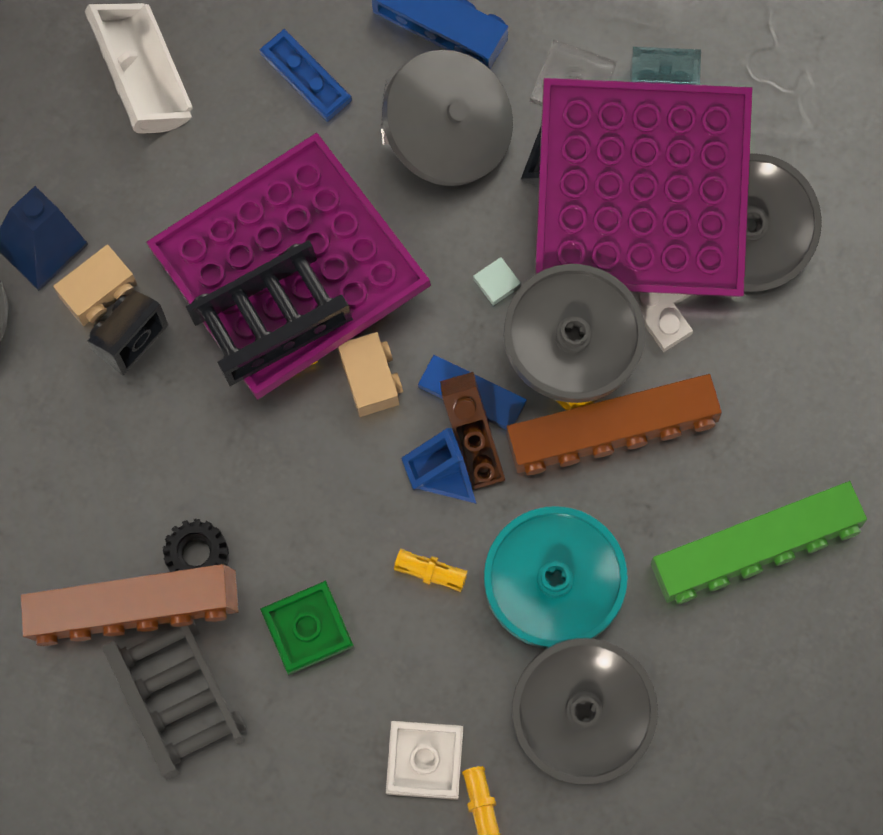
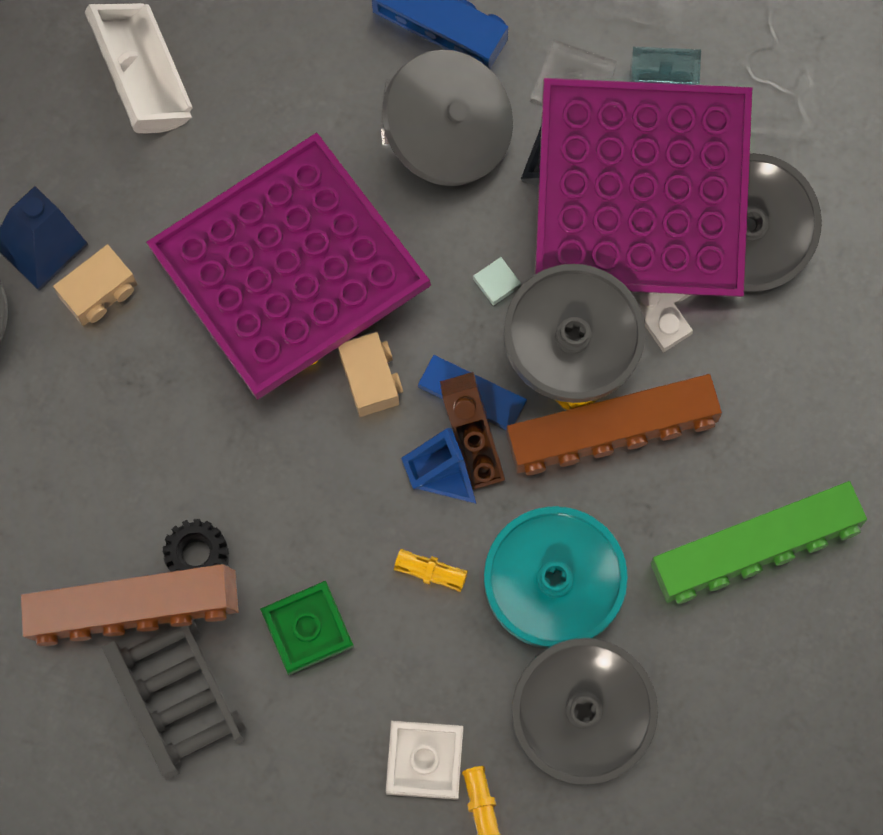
black slope [87,290,168,376] -> none
black fence [186,240,353,386] -> none
blue tile [259,29,352,122] -> none

